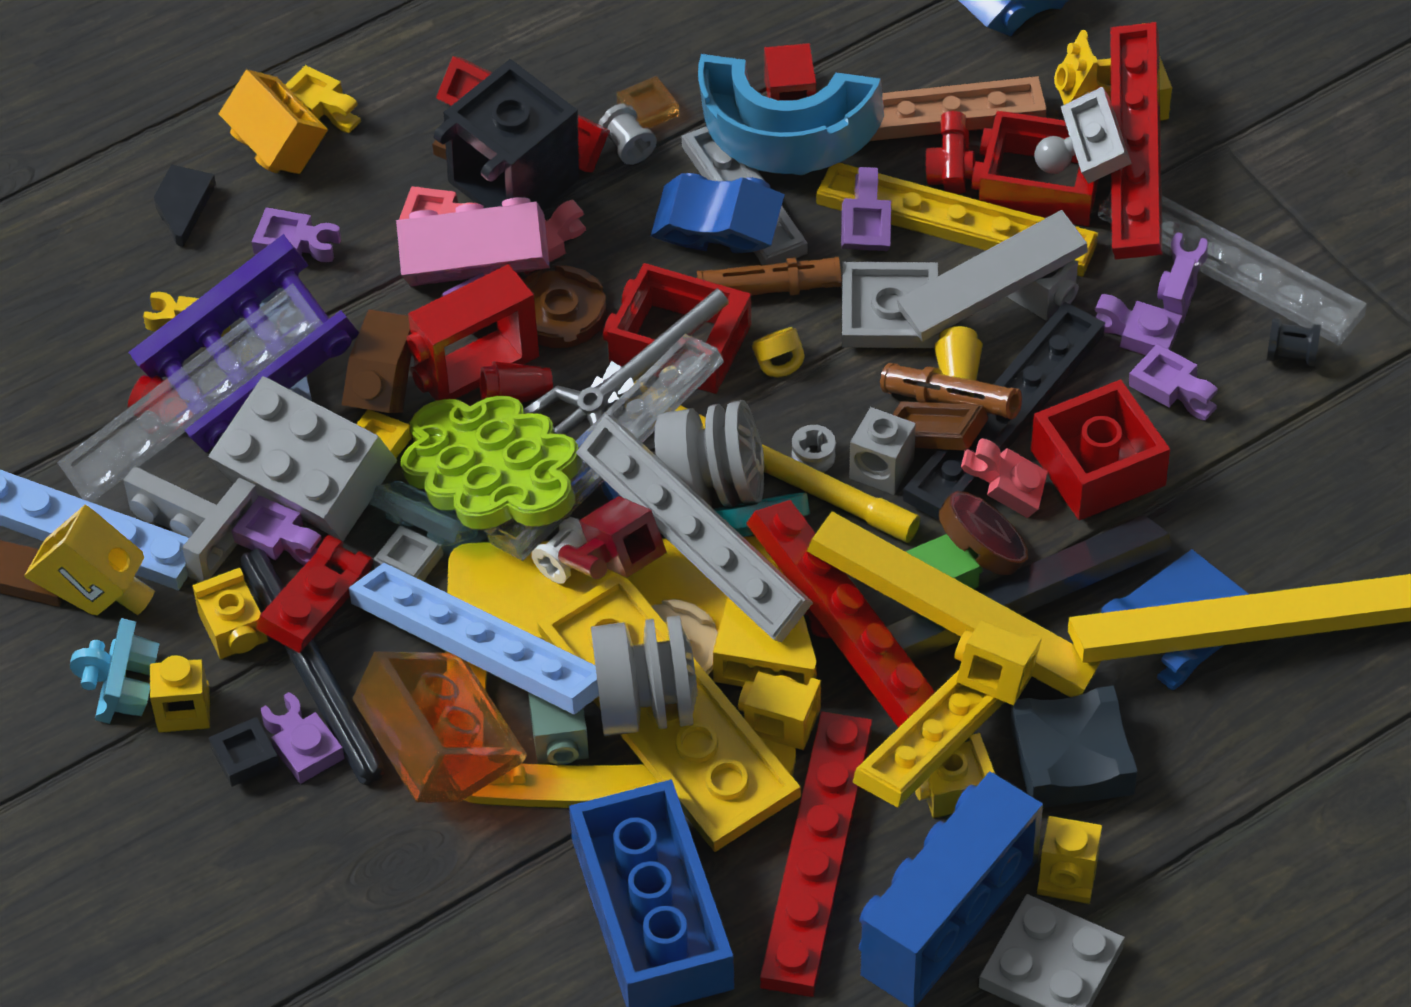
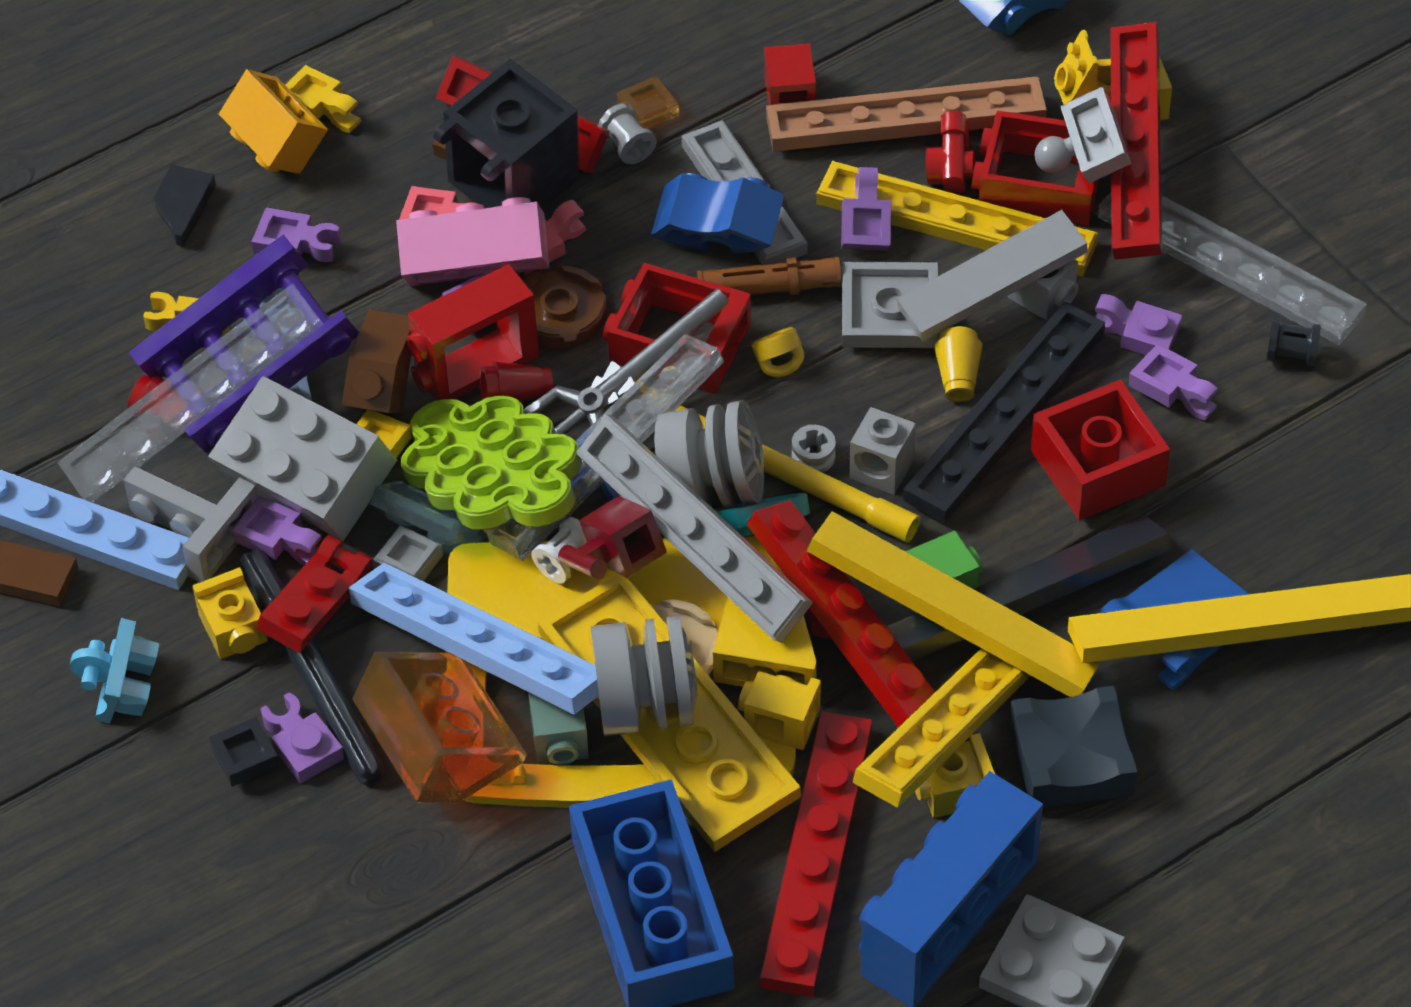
yellow torso [24,504,155,615] -> none
yellow brick [150,655,210,732] -> none
dark azure brick [698,54,884,175] -> none
dark orange pin [880,363,1022,419] -> none
reddish brown tile [892,401,989,451] -> none
tile [939,491,1028,575] -> none
yellow brick [954,620,1042,705] -> none
coral plate [961,438,1048,518] -> none
yellow brick [1037,816,1102,904] -> none
medium lavender plate [1157,232,1208,323] -> none

